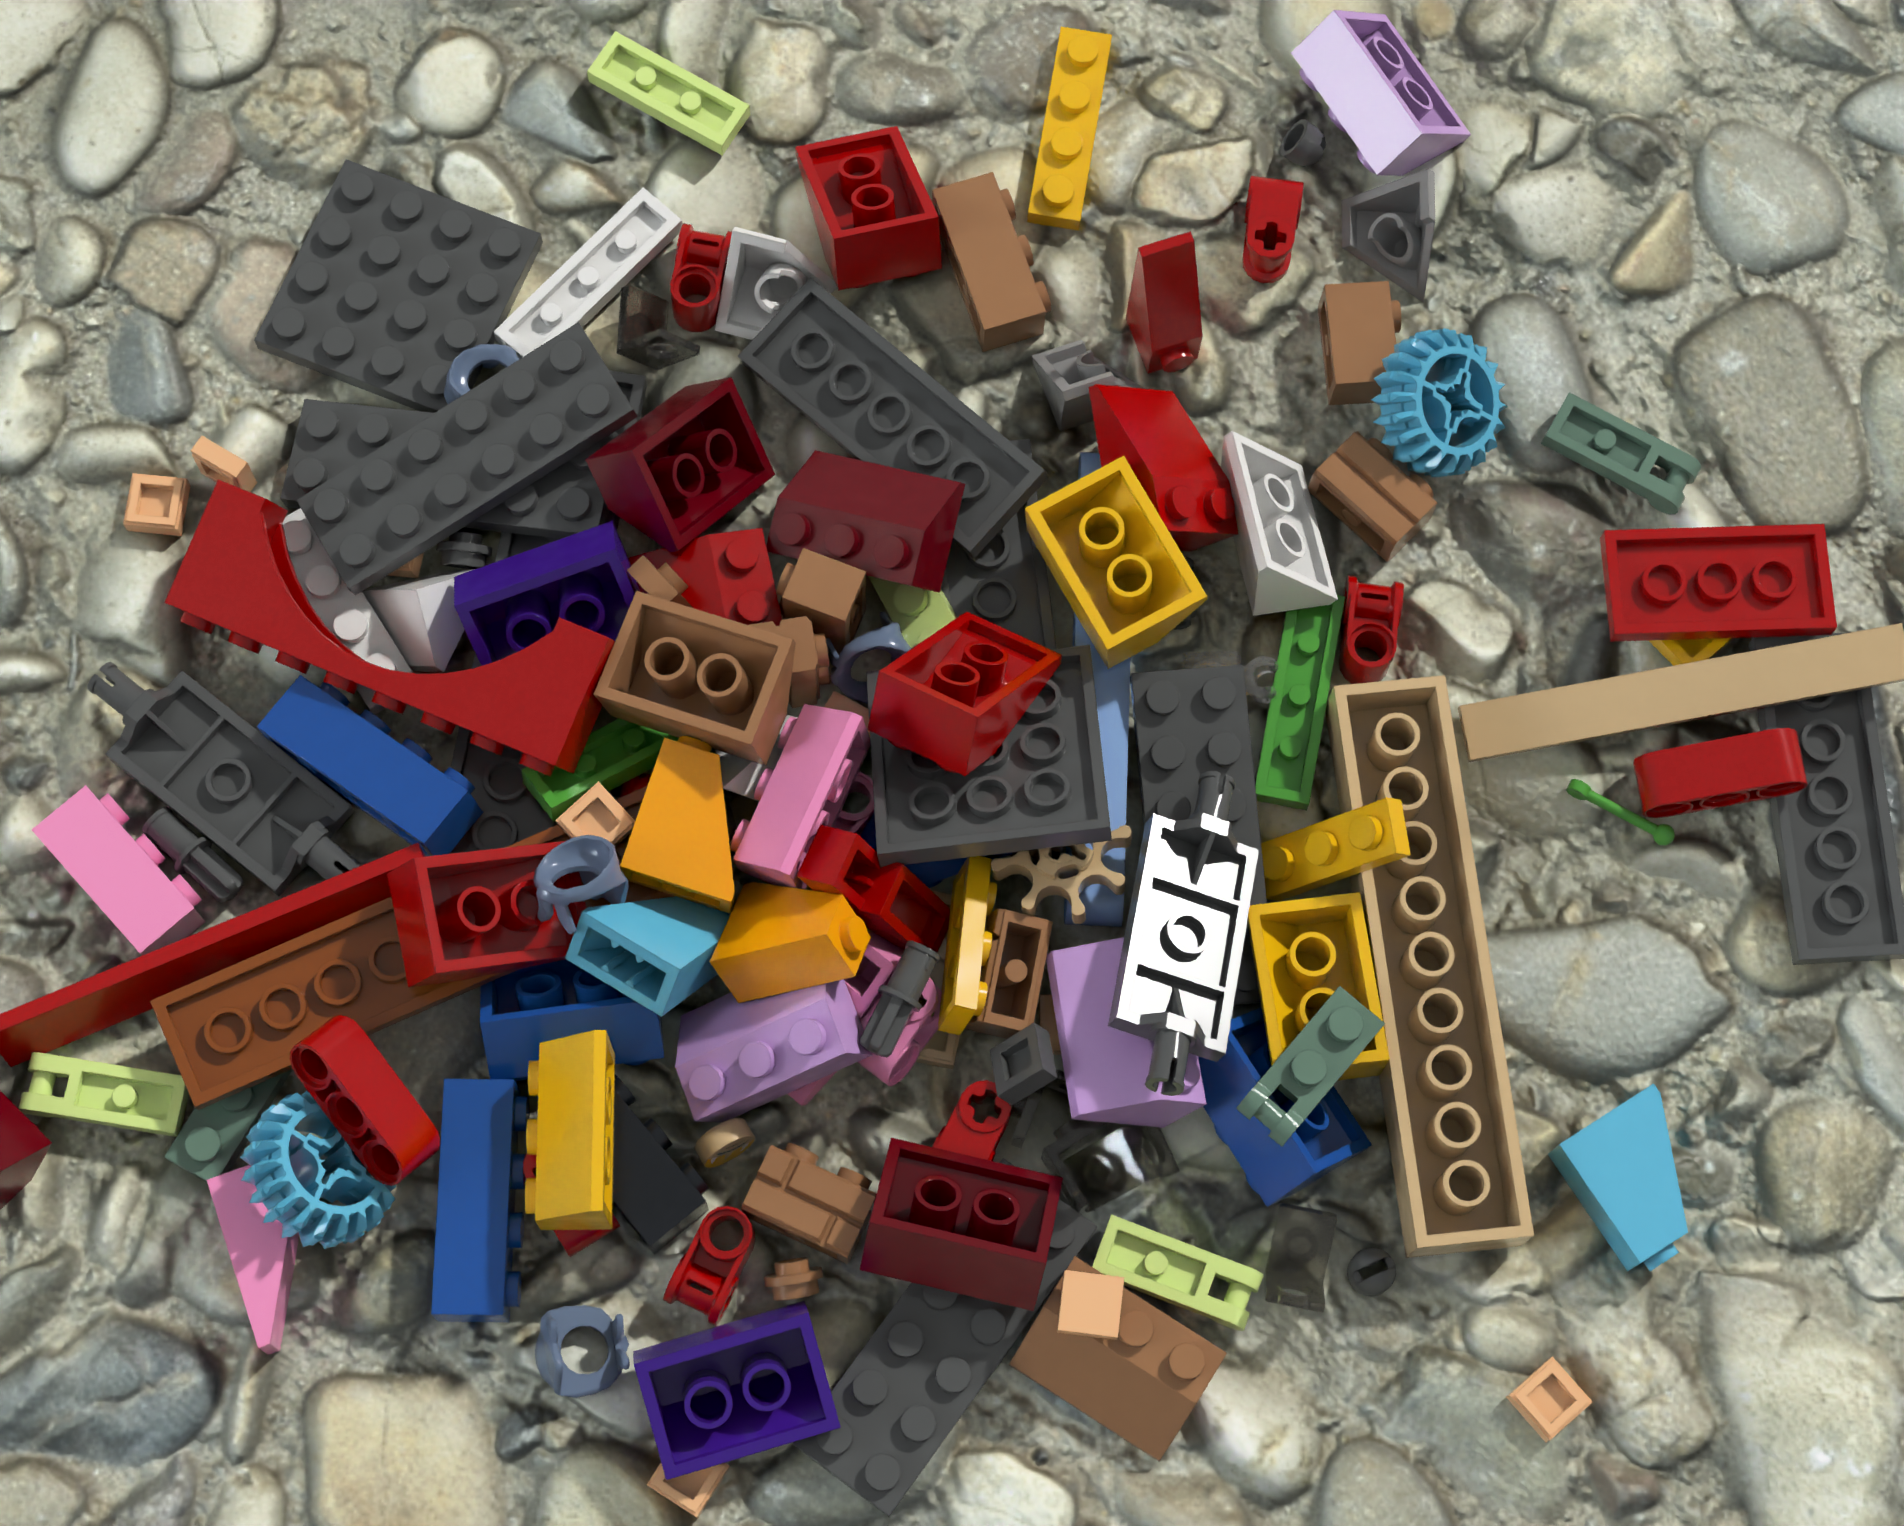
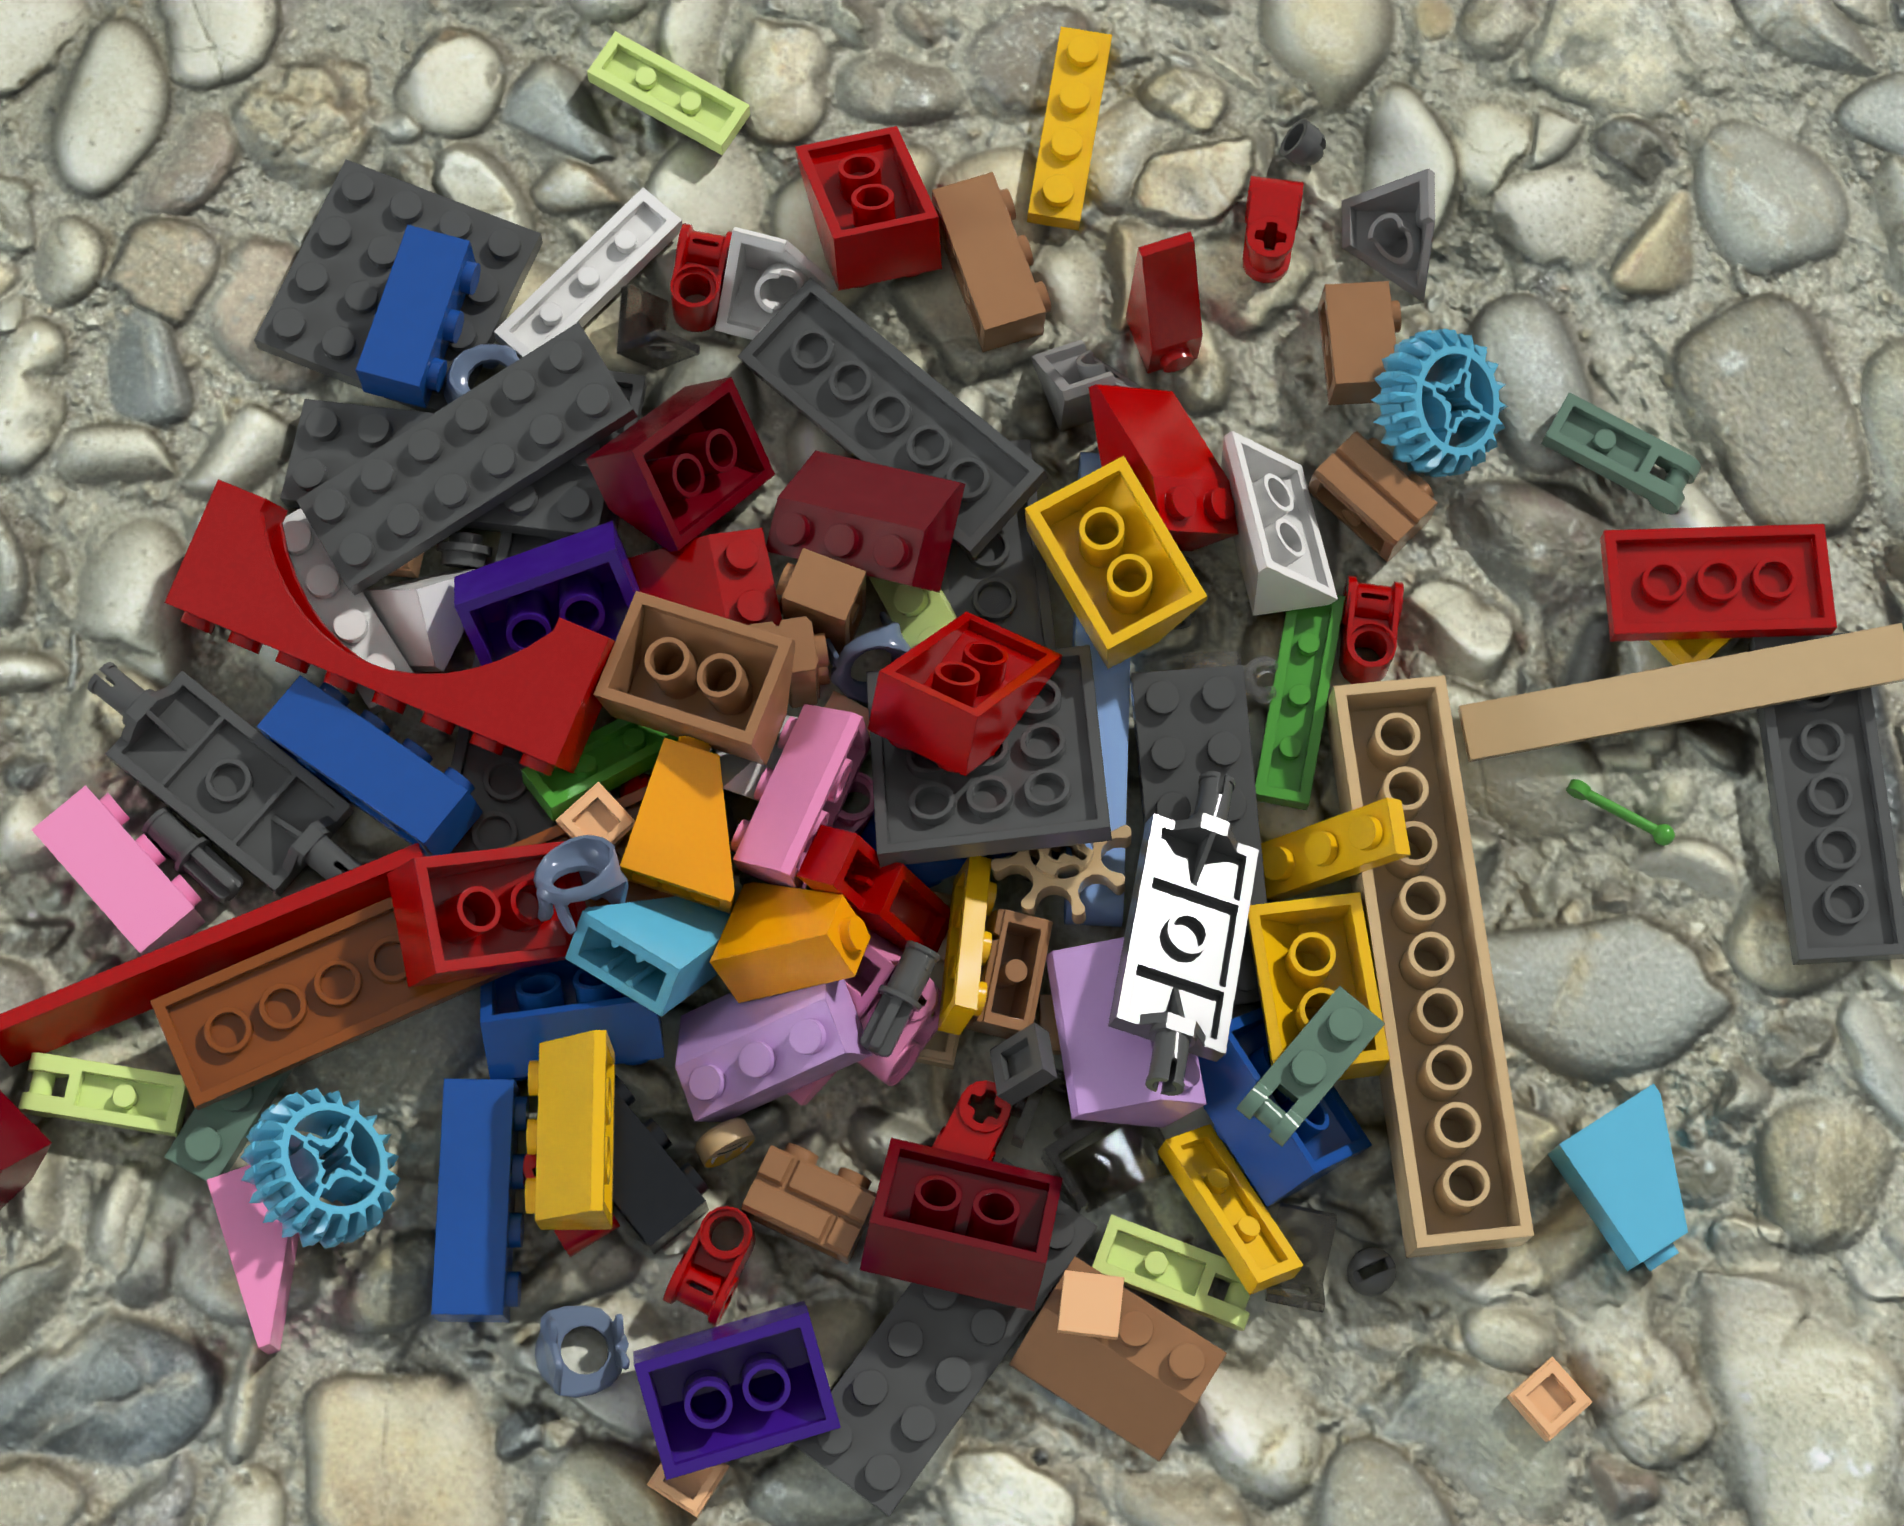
light nougat tile [123,473,191,536] -> none
light nougat tile [191,435,257,492] -> none
red beam [289,1015,441,1186] -> none
medium nougat plate [627,555,693,608] -> none
medium nougat plate [764,1257,823,1301] -> none
slope [1291,10,1471,176] -> none
red beam [1633,728,1808,818] -> none
none -> blue brick [356,224,481,408]
none -> yellow plate [1157,1124,1304,1295]

